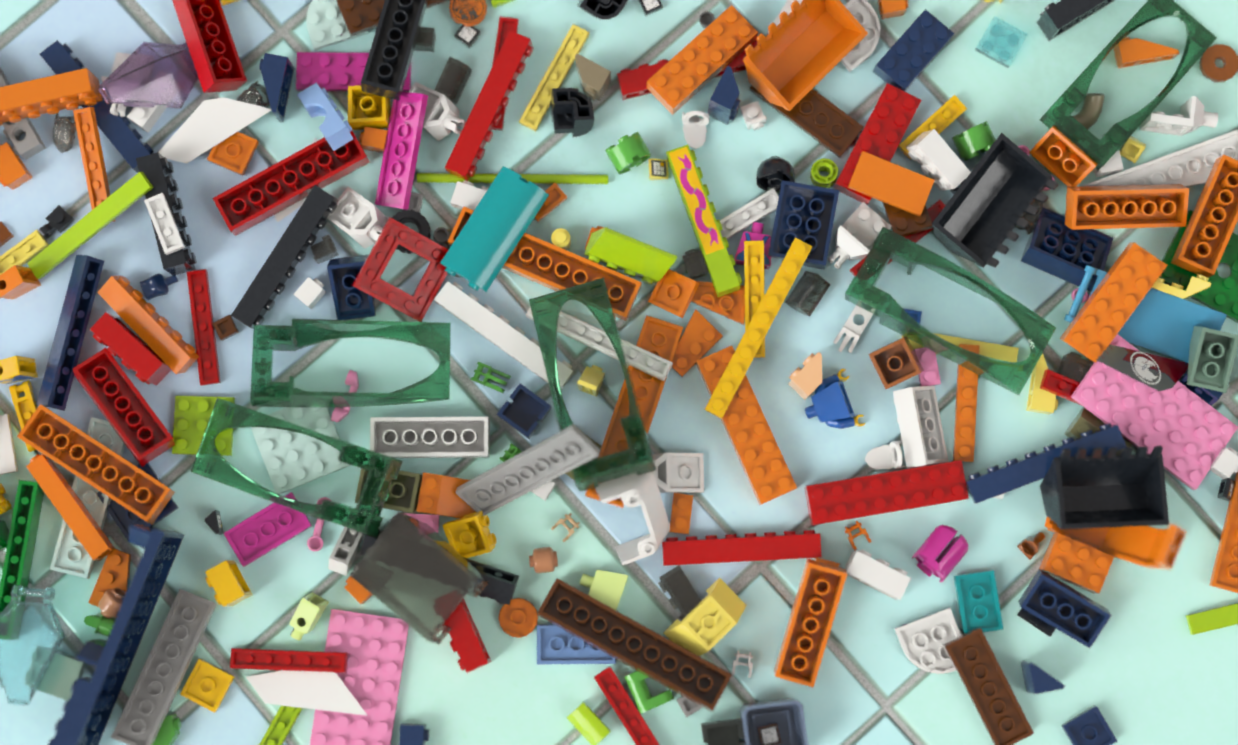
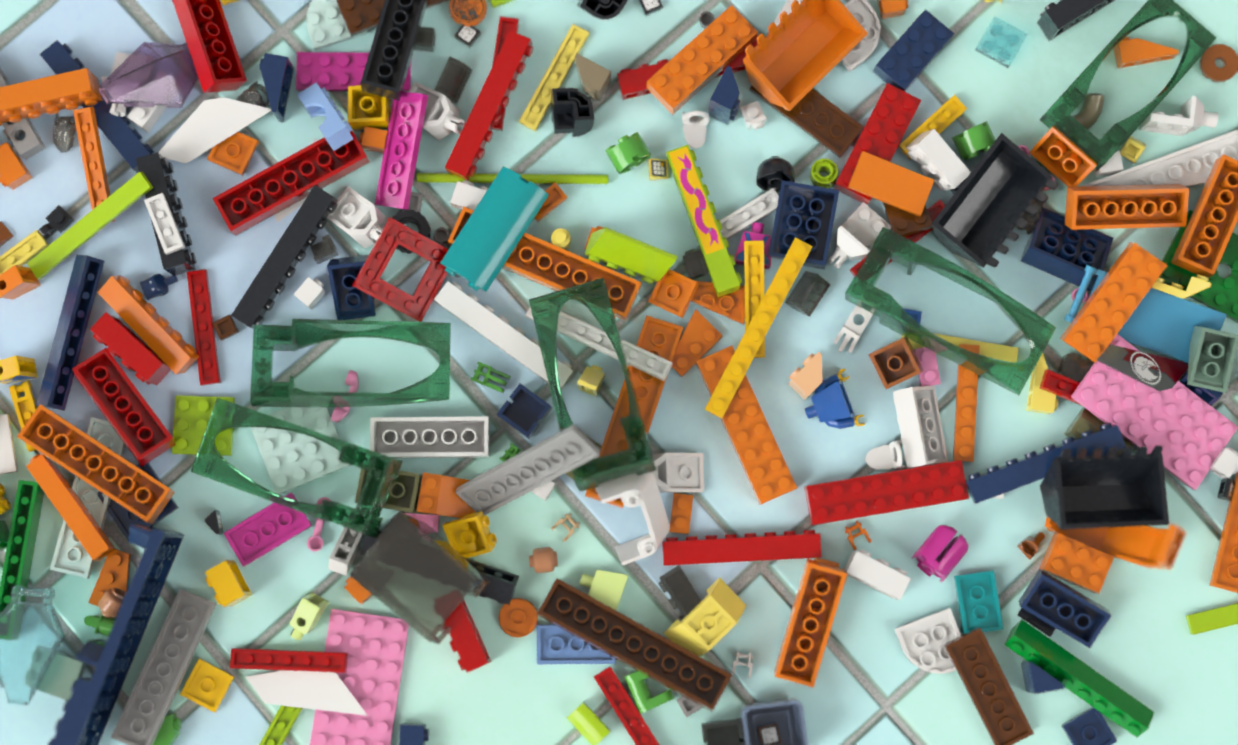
none -> green brick [1004,619,1154,738]

